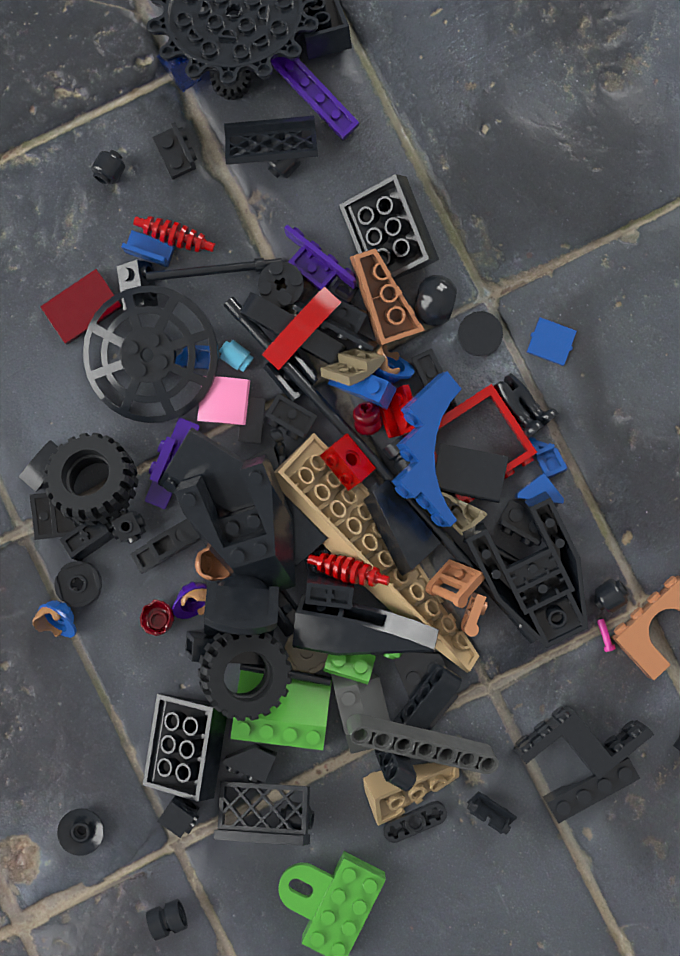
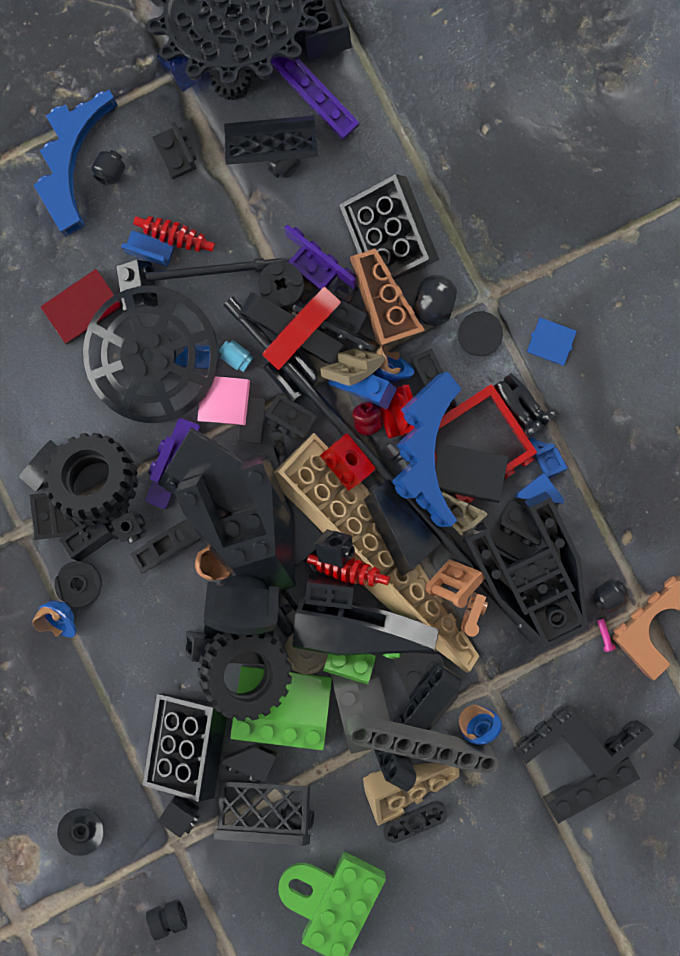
dark red hair [140,599,175,636] -> none
dark purple piece [172,582,207,619] -> none
black bar [240,664,332,686] -> none
black hinge [467,791,517,835] -> none
none -> blue arch [34,90,118,237]
none -> black brick [315,529,355,568]
none -> blue piece [459,705,502,744]

